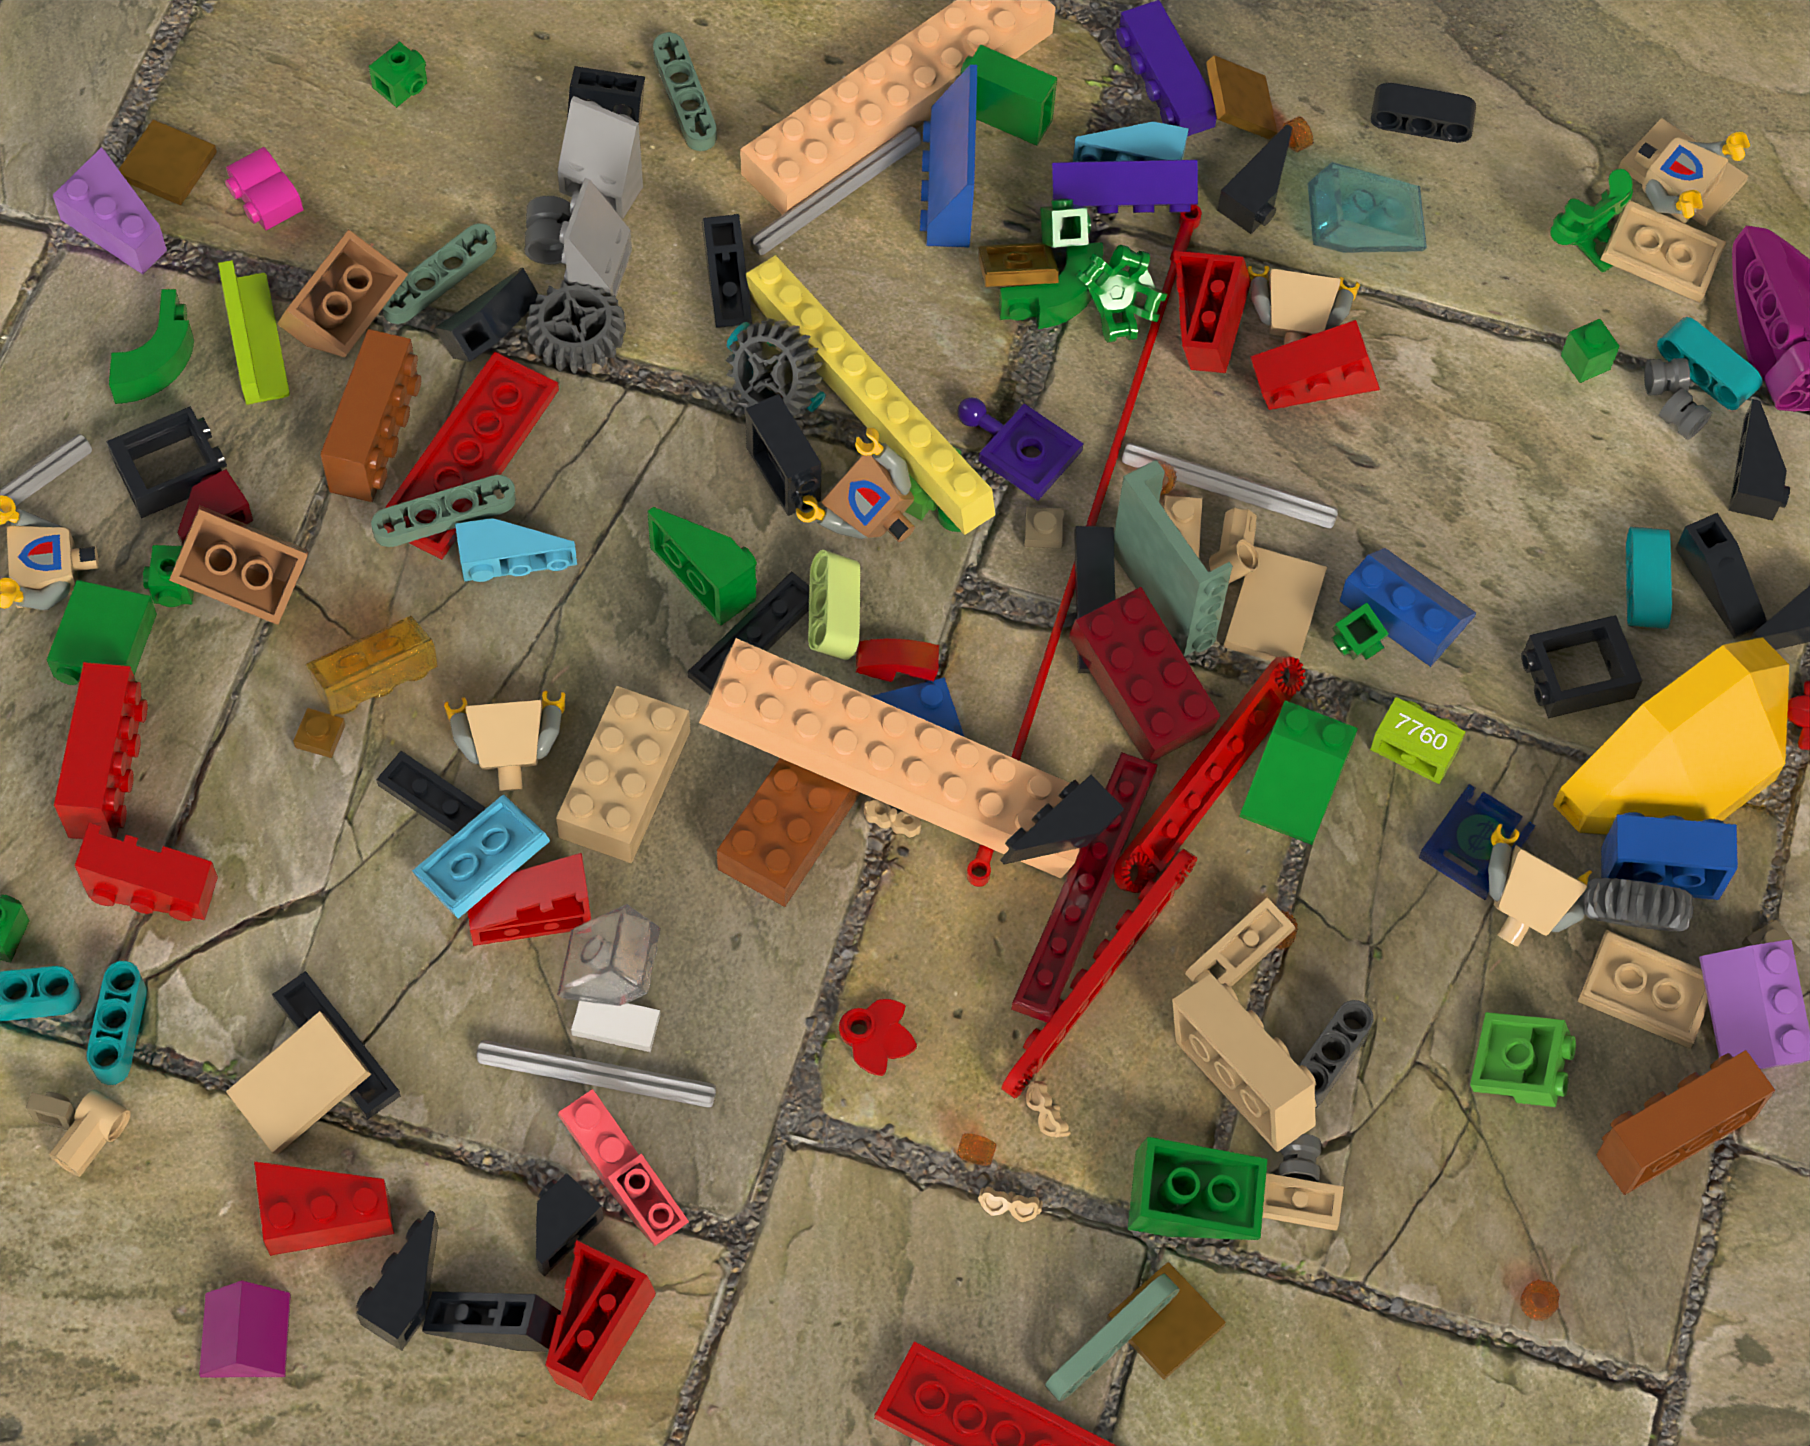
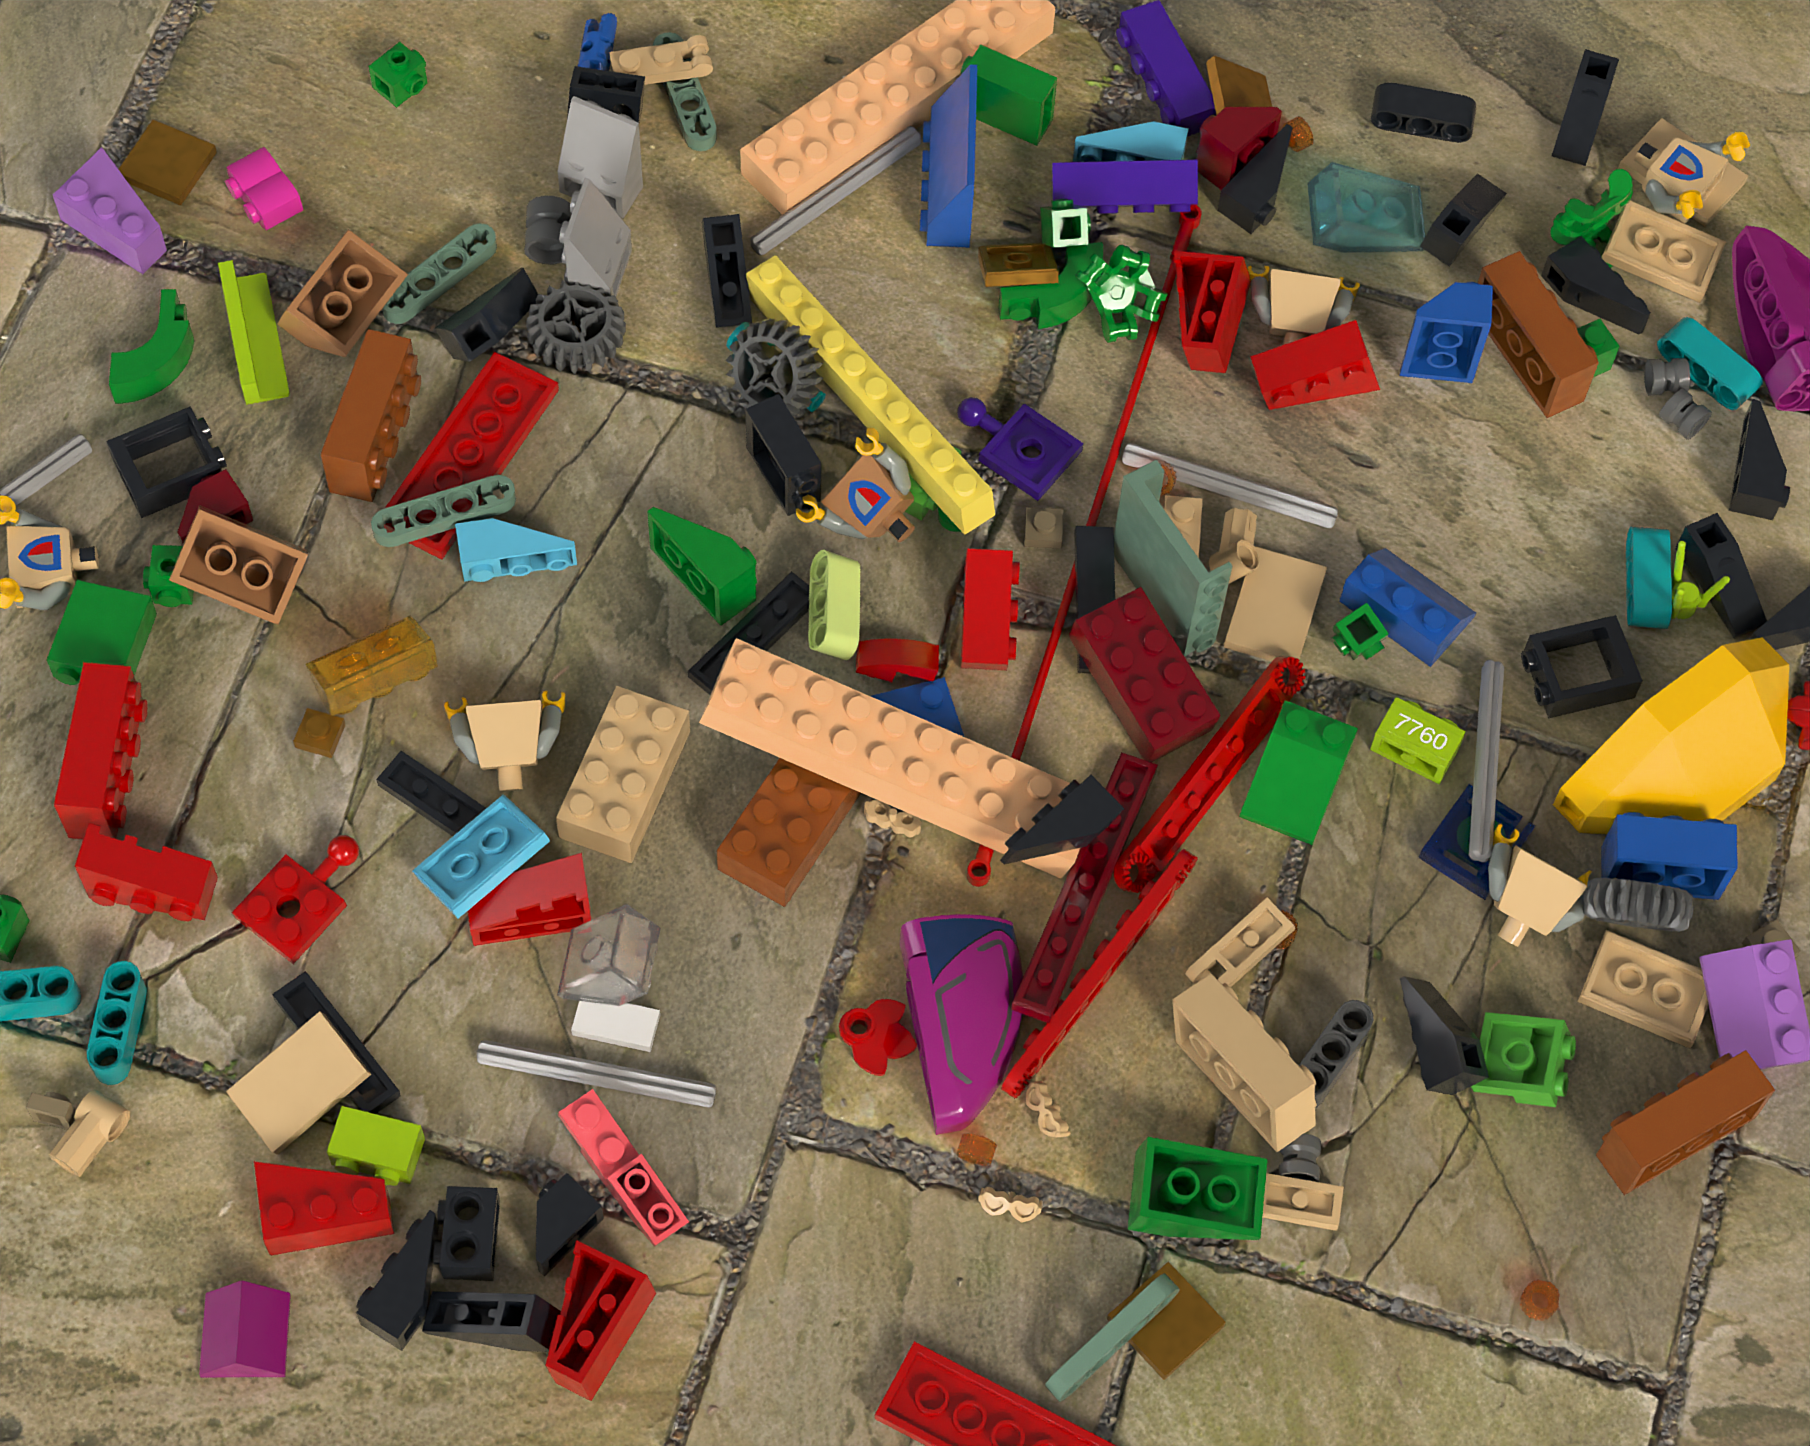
none -> red plate [232,835,359,965]
none -> lime brick [327,1106,425,1186]
none -> black brick [433,1186,500,1281]
none -> blue hinge [578,13,617,71]
none -> tan plate [609,35,713,85]
none -> magenta panel [900,914,1023,1135]
none -> red wedge [961,548,1020,671]
none -> dark red slope [1196,107,1282,190]
none -> blue slope [1399,282,1493,383]
none -> black slope [1400,976,1489,1095]
none -> black slope [1420,173,1507,267]
none -> light grey axle [1469,660,1504,862]
none -> dark orange brick [1478,251,1599,418]
none -> black slope [1541,236,1651,335]
none -> black slope [1552,49,1619,166]
none -> lime plant [1671,541,1730,619]

